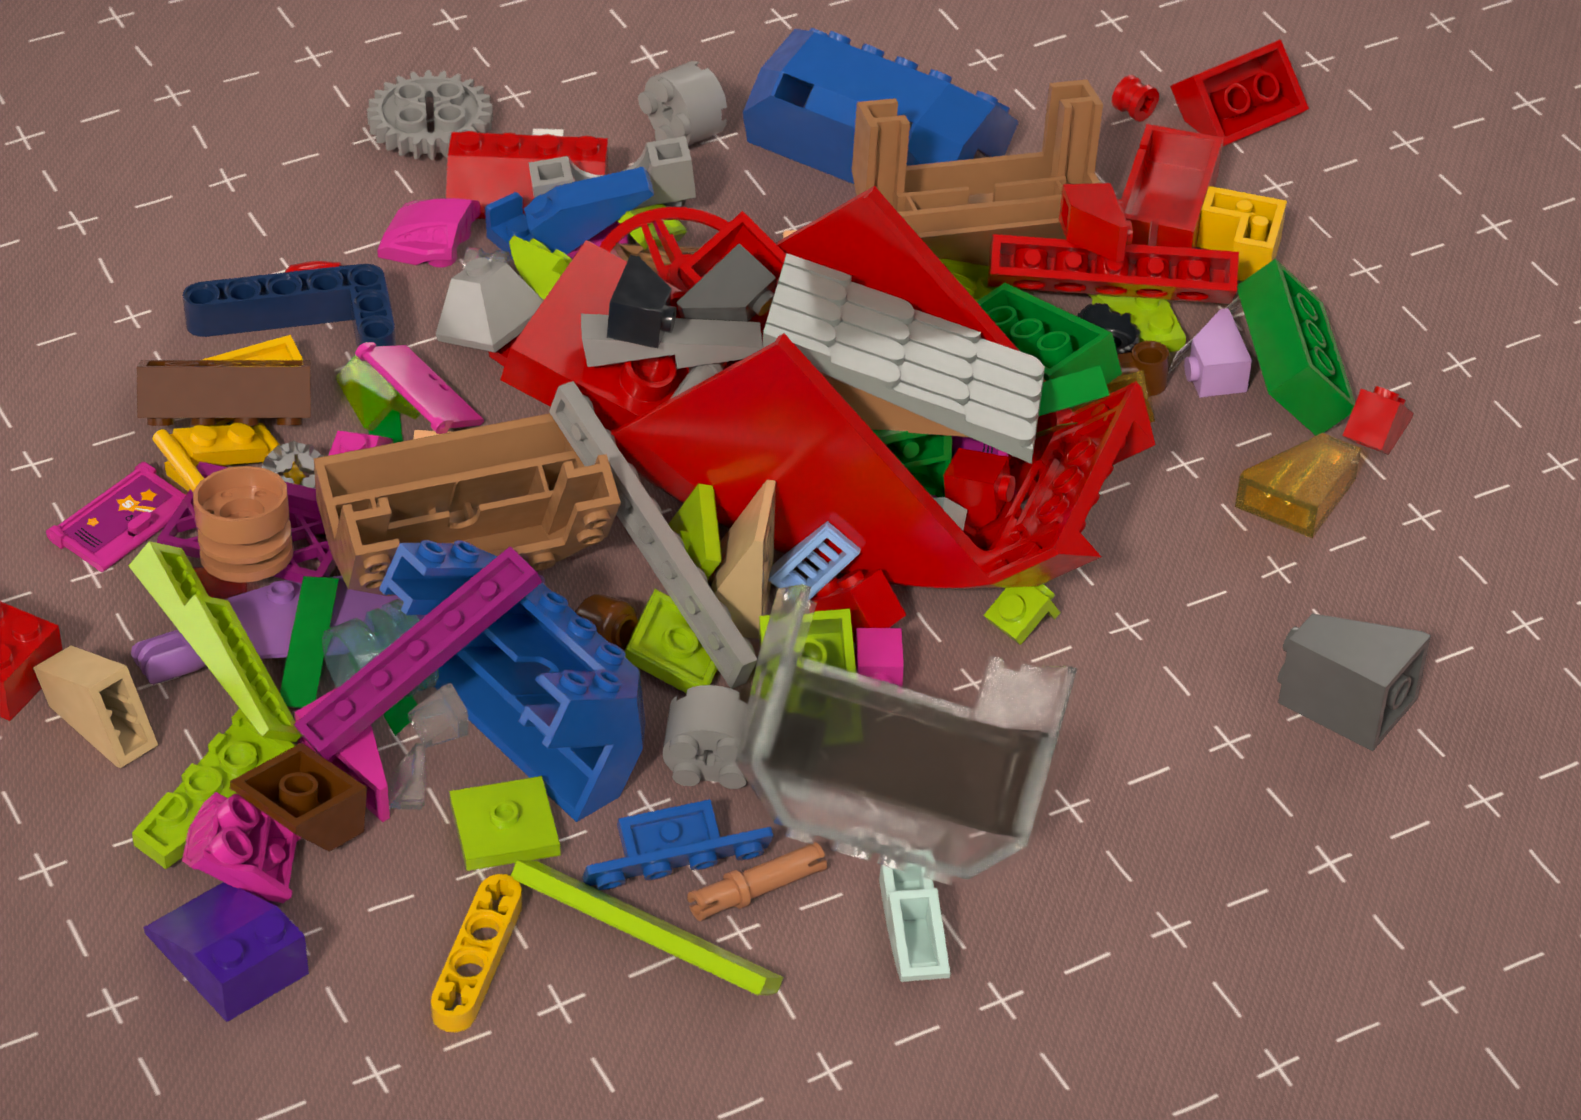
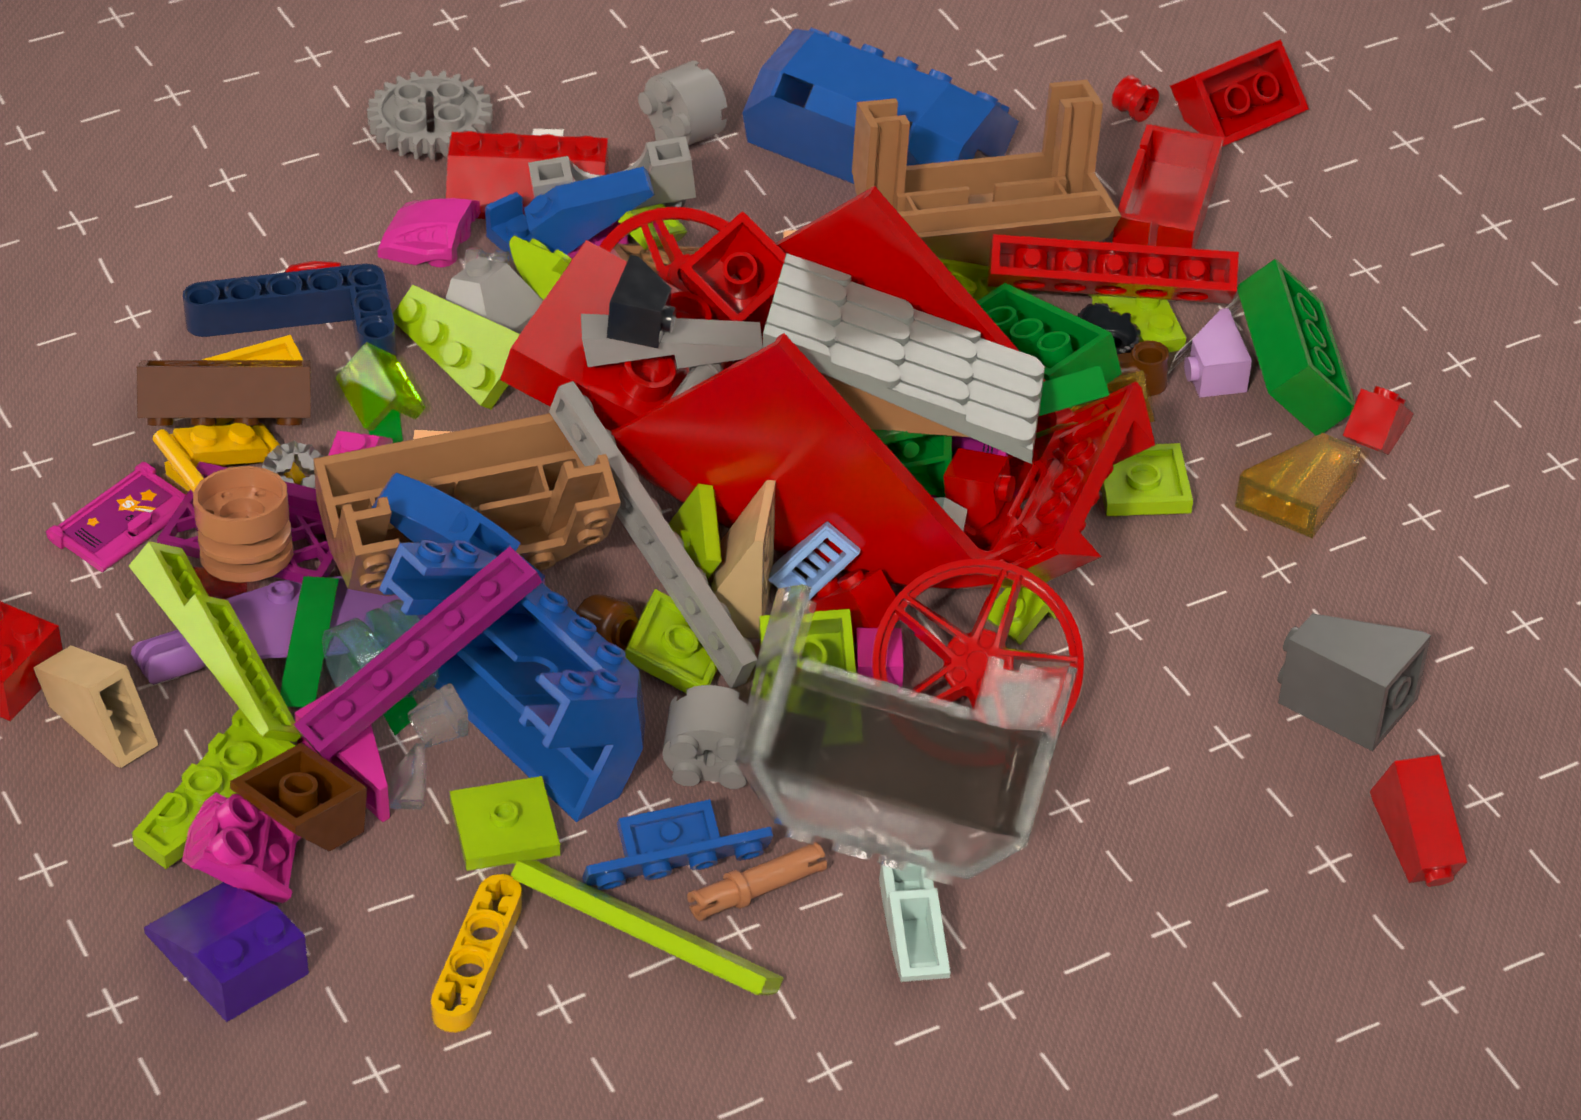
dark pink door [355,342,484,434] -> none
dark grey slope [676,244,777,322] -> none
red slope [1059,183,1133,262] -> none
yellow brick [1196,186,1287,281] -> none
none -> blue slope [371,473,545,581]
none -> lime wing [393,285,520,410]
none -> red wheel [872,558,1084,768]
none -> lime plate [1101,443,1193,516]
none -> red slope [1370,755,1467,887]

